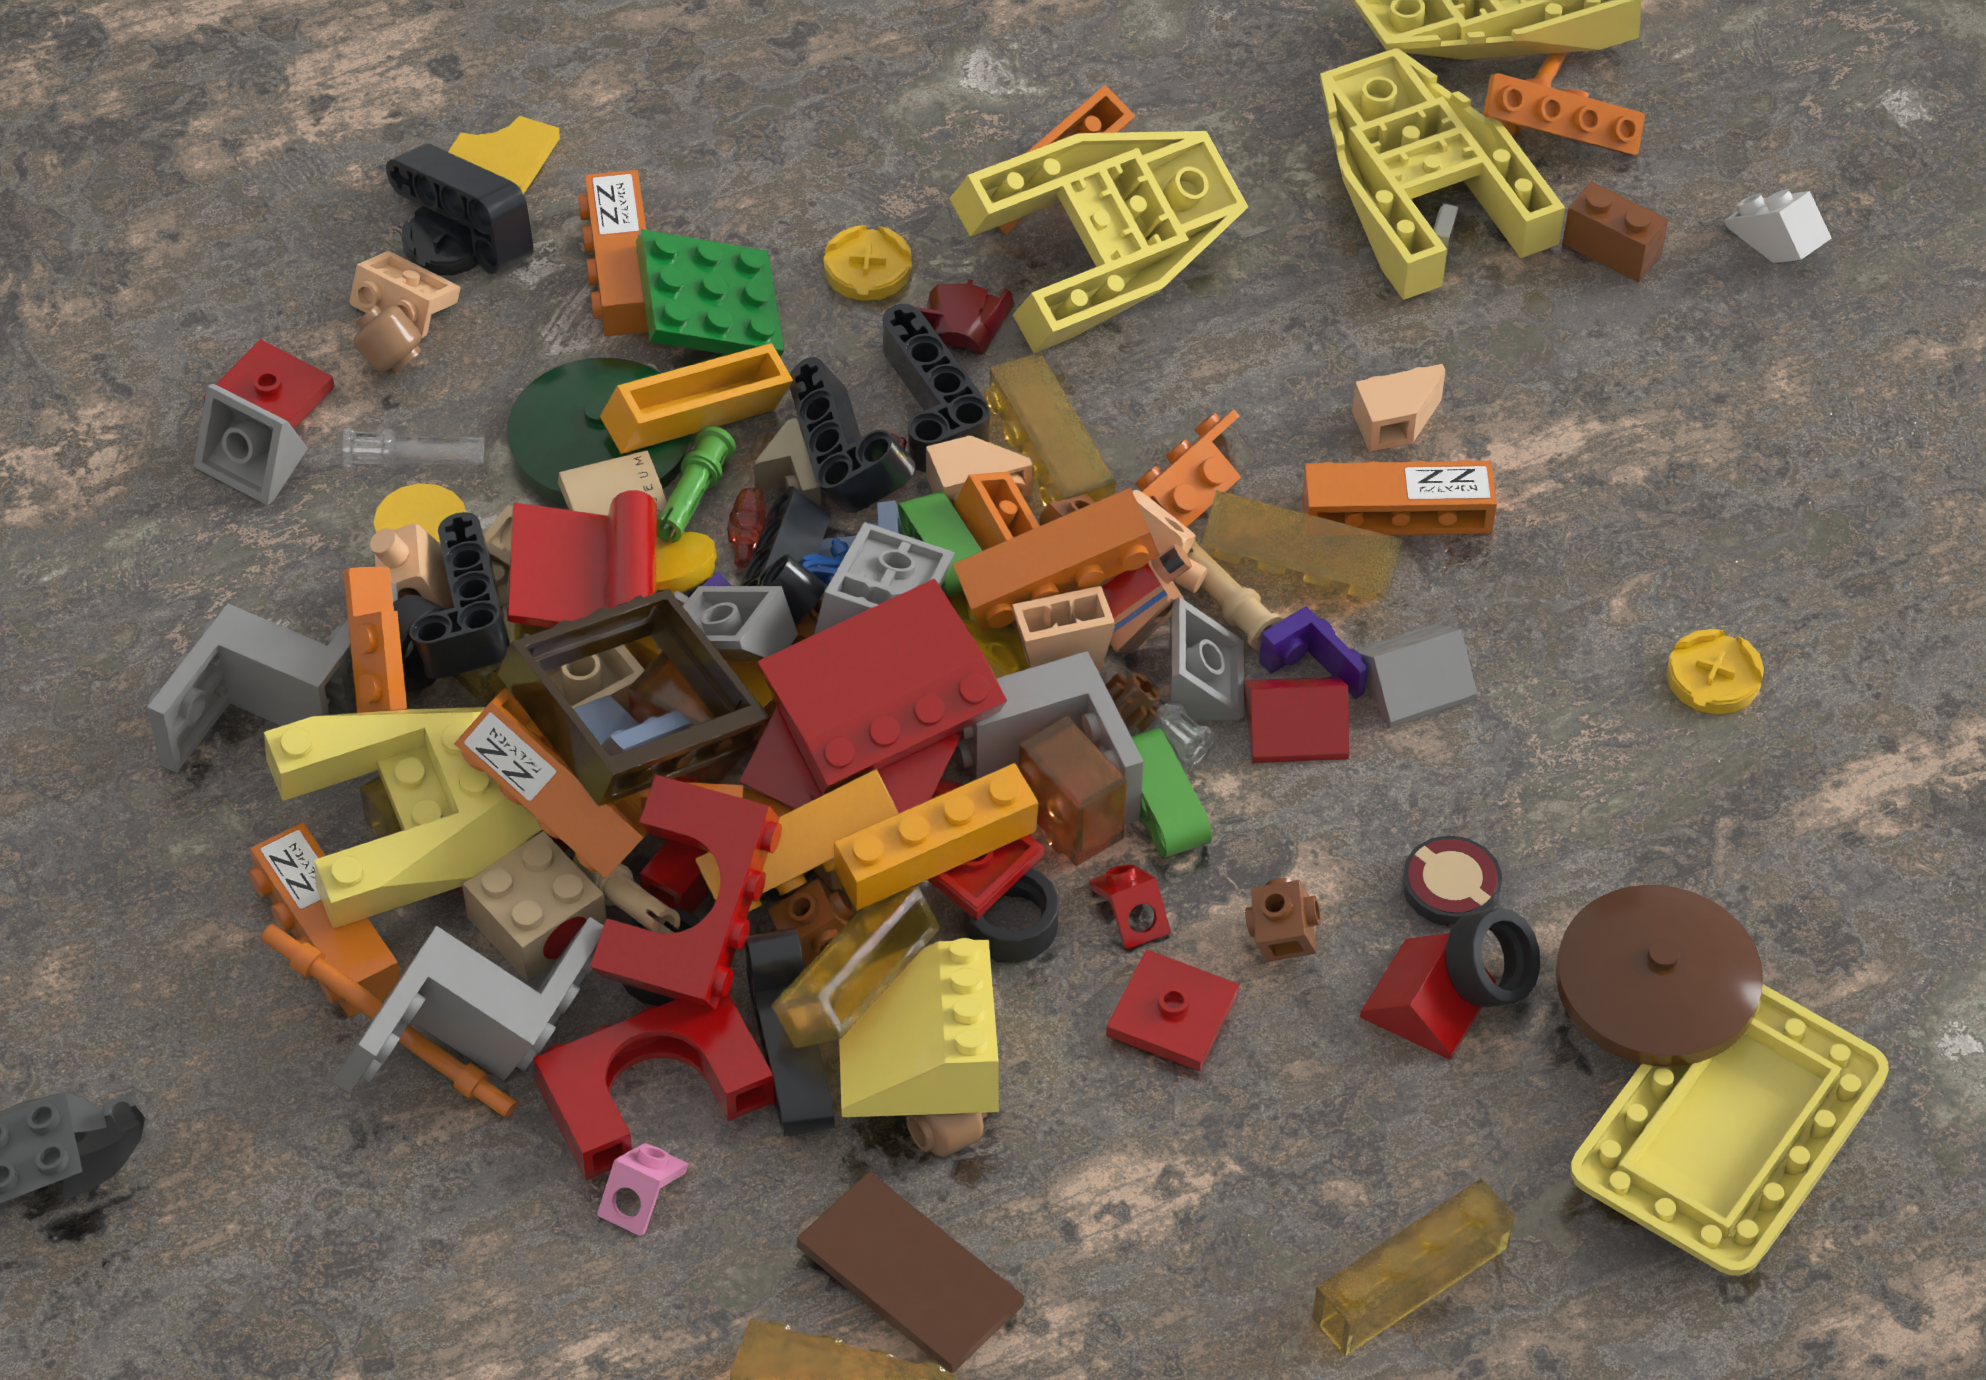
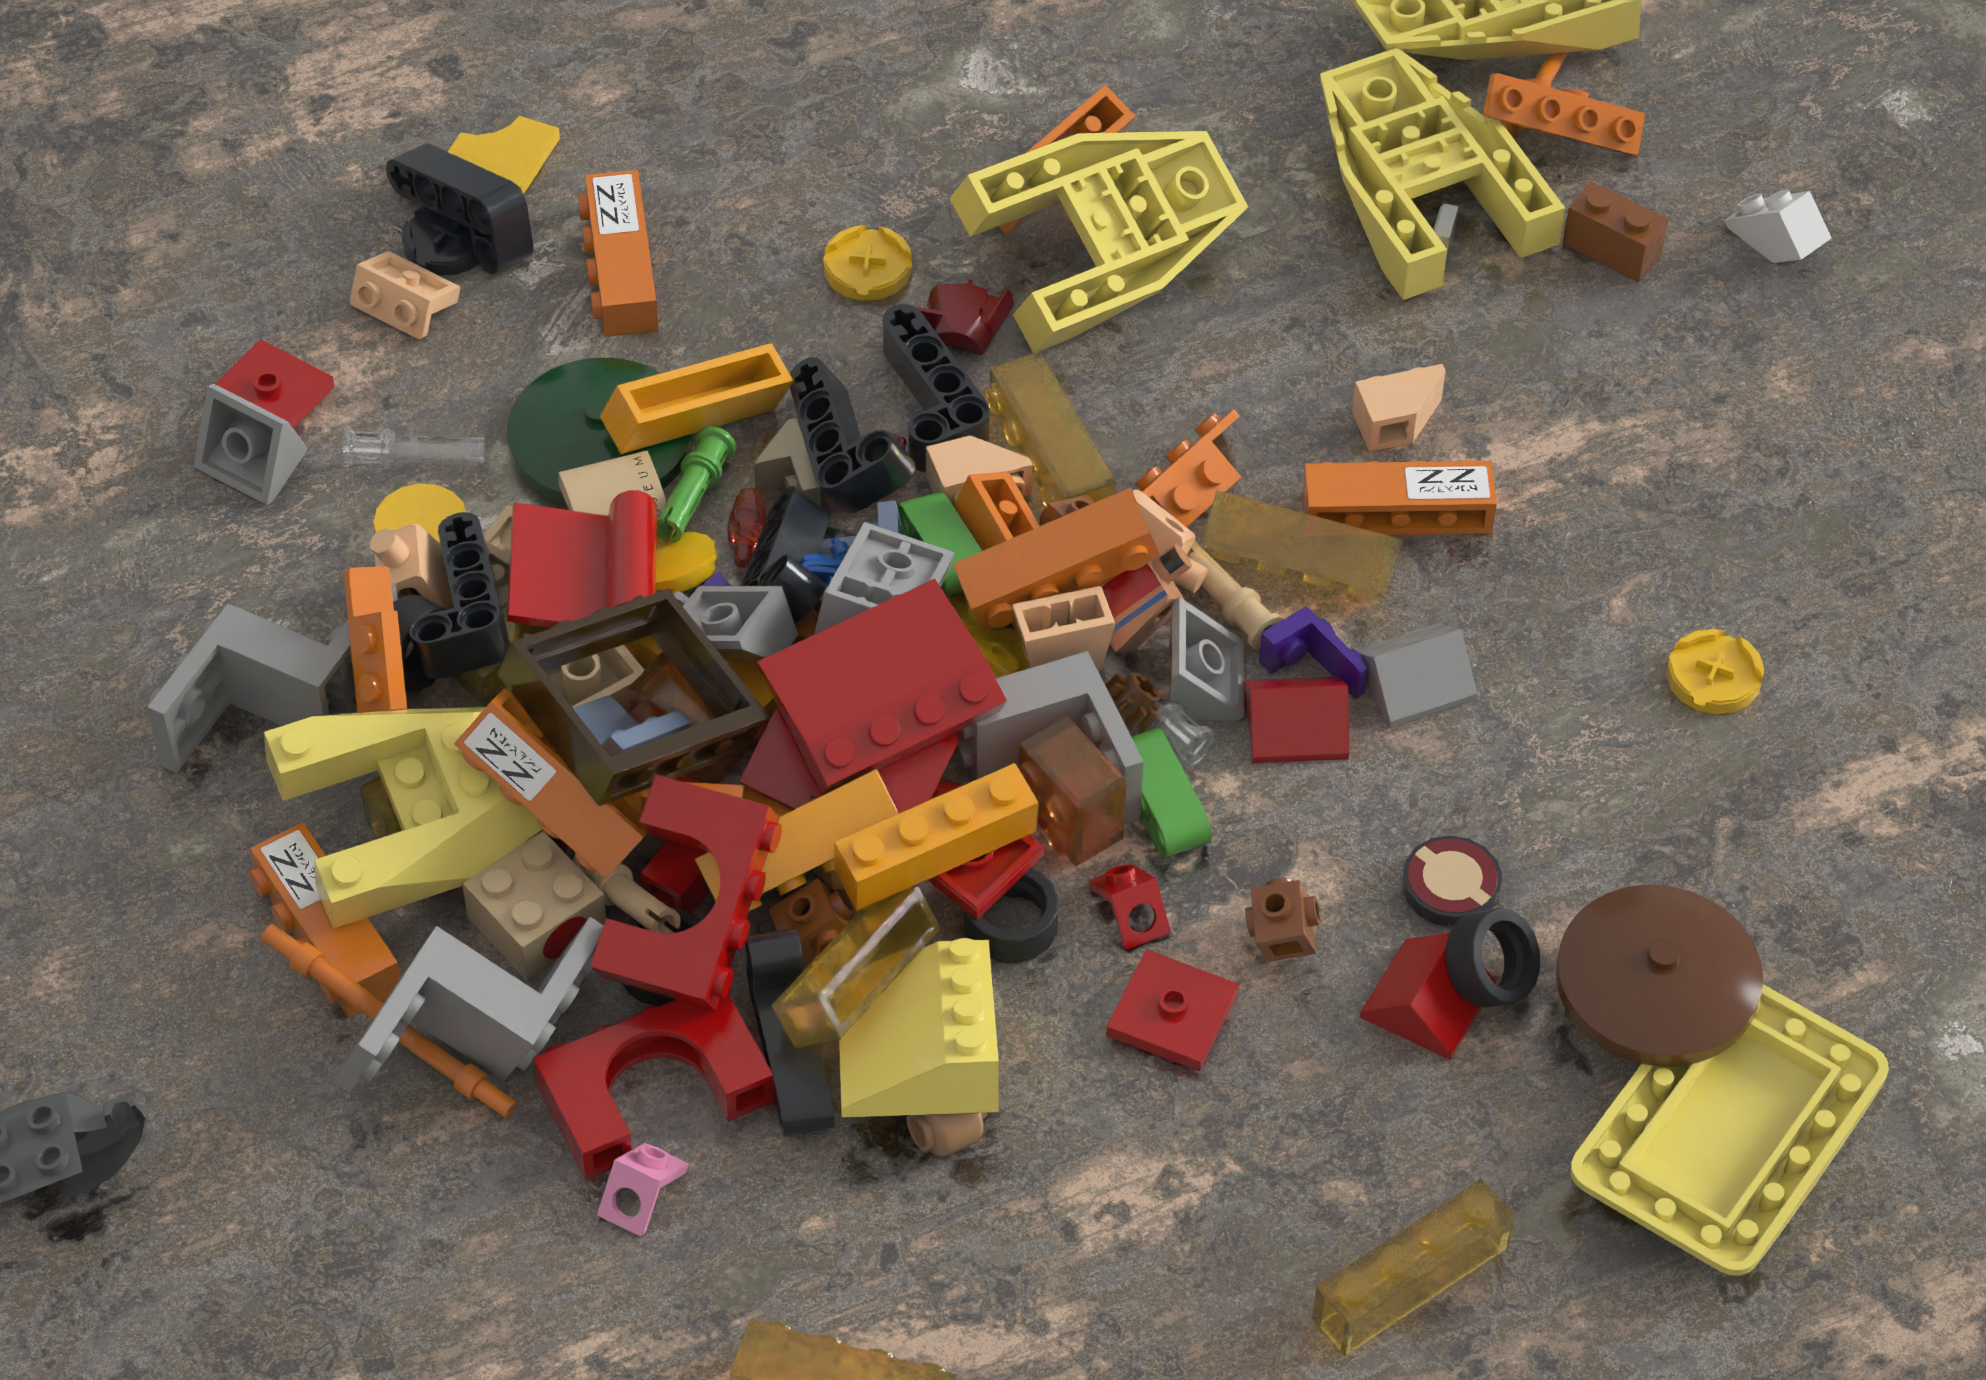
medium nougat head [354,305,422,374] -> none
green plate [636,229,784,358] -> none
reddish brown tile [797,1171,1024,1374] -> none

